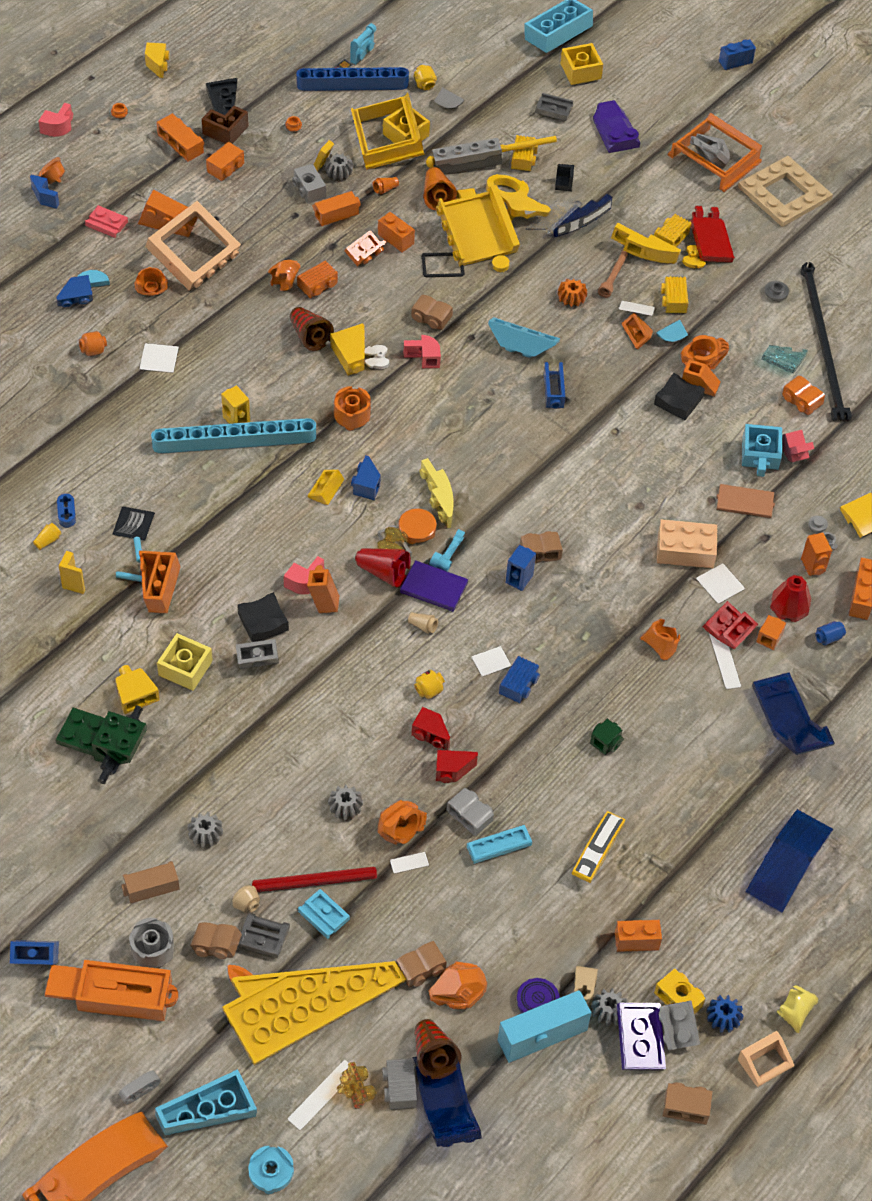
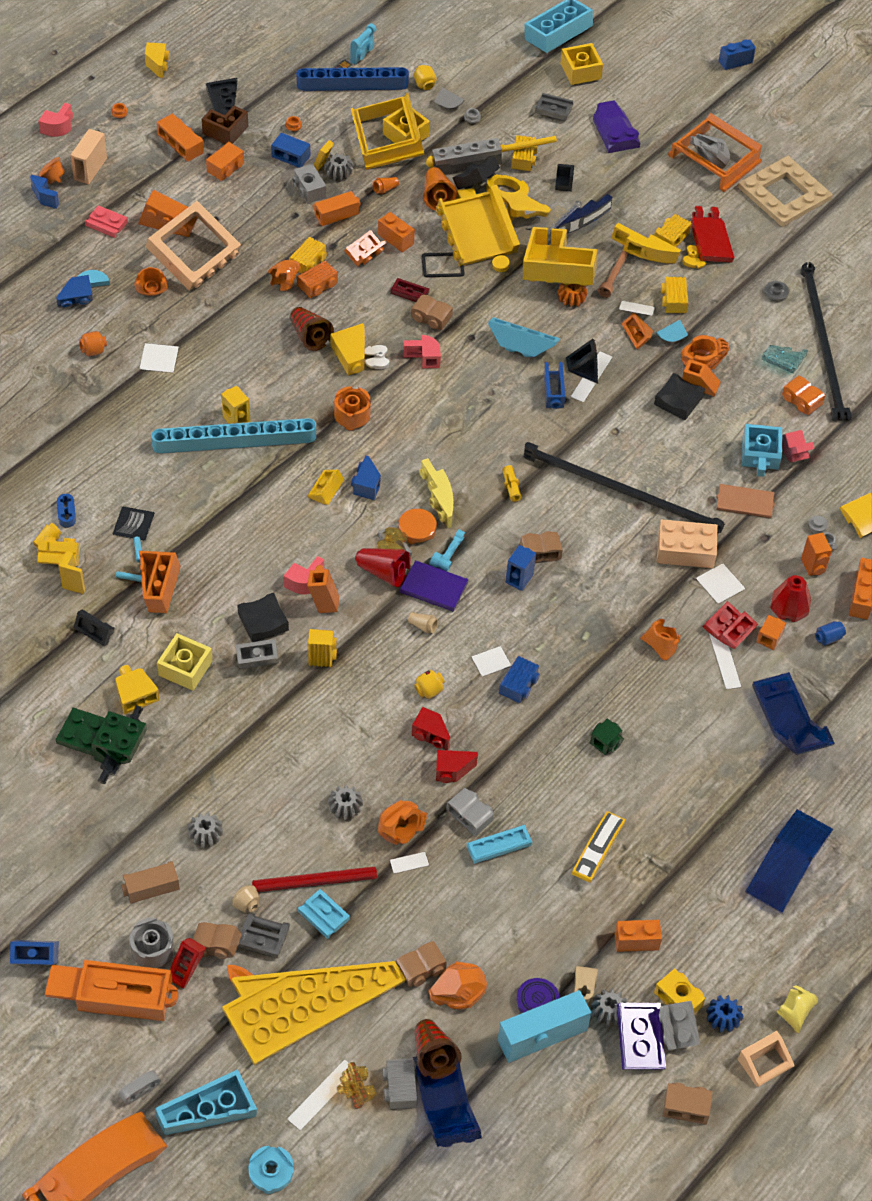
none -> yellow brick [37,536,80,566]
none -> light nougat brick [71,129,107,185]
none -> black hinge [73,609,115,646]
none -> red slope [169,938,206,989]
none -> blue brick [271,133,311,168]
none -> yellow brick [289,237,327,274]
none -> yellow brick [308,629,337,667]
none -> dark red tile [390,278,430,302]
none -> black brick [452,156,500,190]
none -> light grey plate [464,108,481,124]
none -> yellow pin [502,465,522,502]
none -> yellow piece [523,227,597,286]
none -> black hinge [523,442,725,535]
none -> black slope [566,339,598,384]
none -> white sticker [571,352,612,402]

